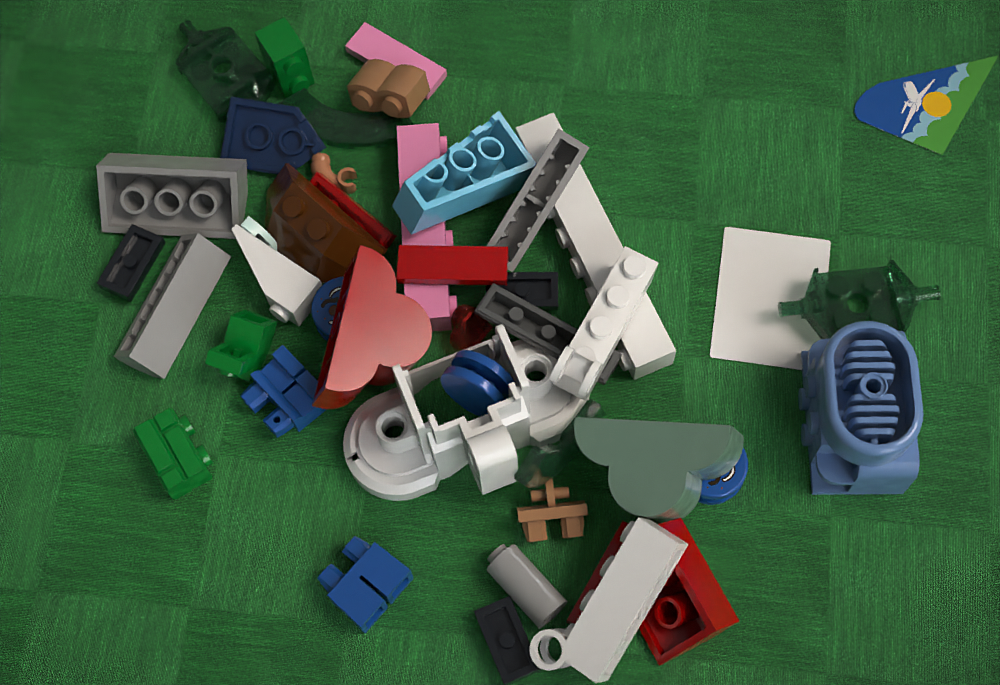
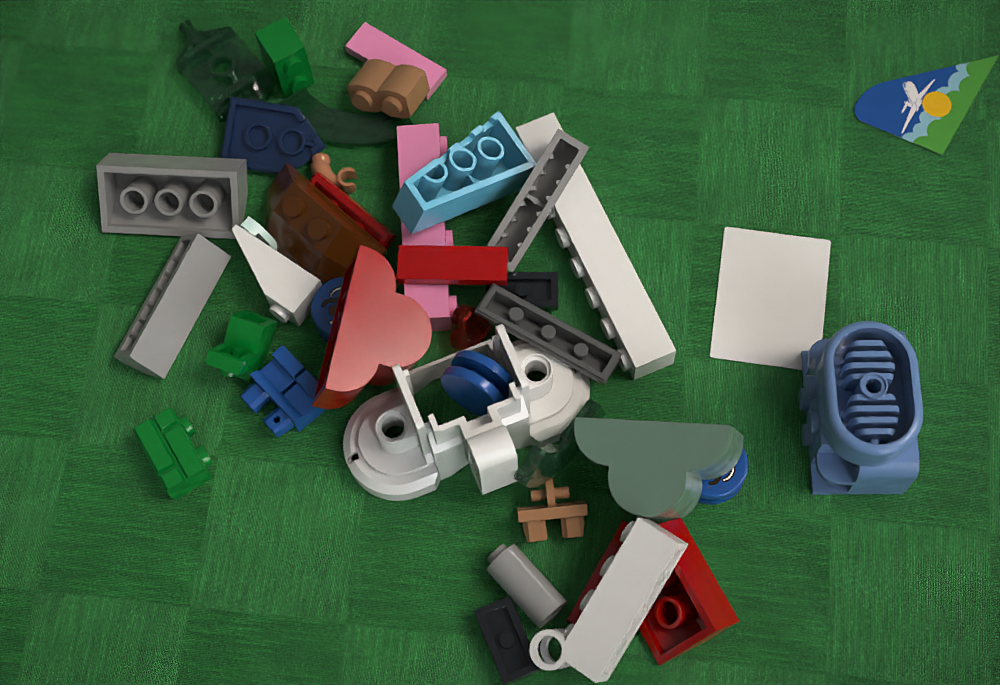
black plate [97,224,166,302] -> none
blue hips [318,536,414,634] -> none
white hinge [549,246,659,401] -> none
clear green plate [778,260,941,339] -> none

